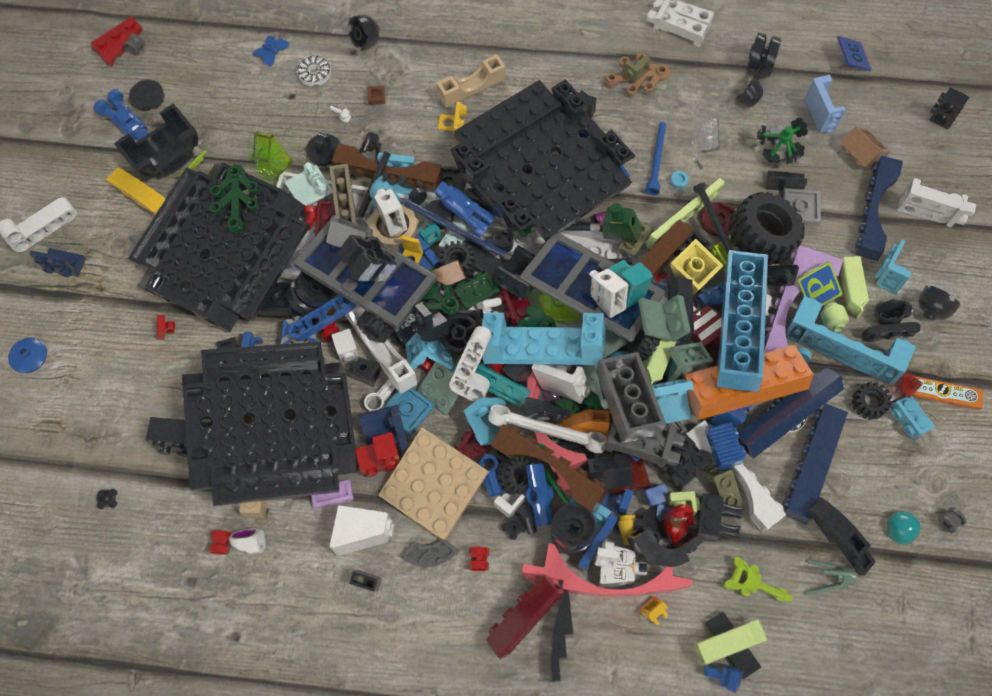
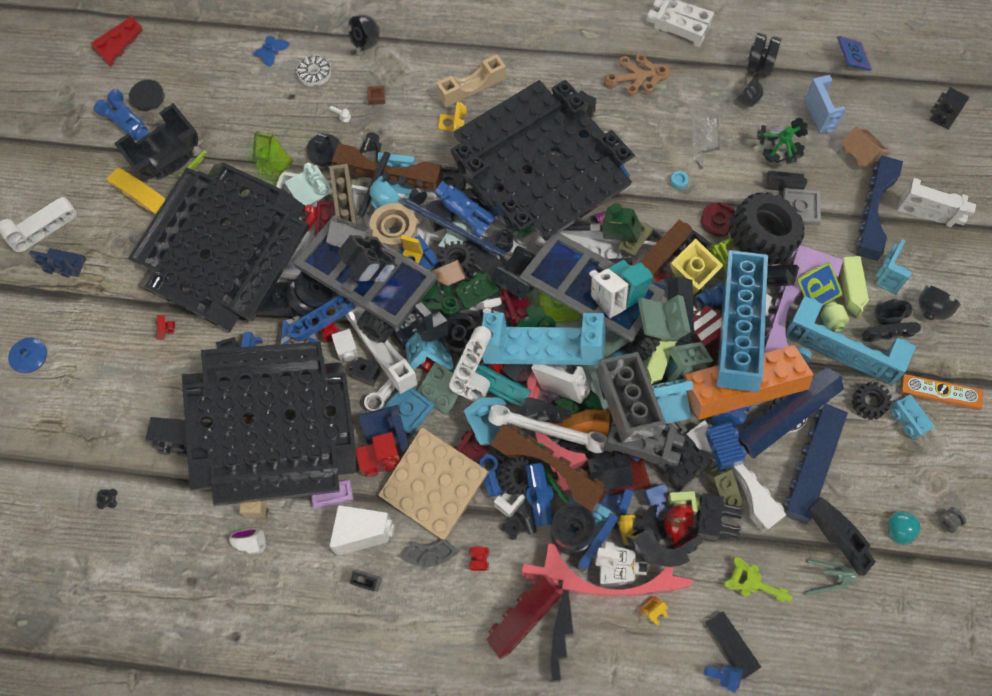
dark grey wheel [123,34,145,56] -> none
red wheel [208,530,232,555] -> none
dark green plant [210,164,260,234] -> none
white torso [374,189,408,237] -> none
teal tile [418,222,441,246] -> none
olive bracket [623,55,651,82] -> none
blue piece [645,121,666,196] -> none
yellowish green tile [646,178,725,249] -> none
black bar [693,182,734,255] -> none
yellowish green piece [694,620,767,666] -> none
clear red slope [894,370,923,398] -> none

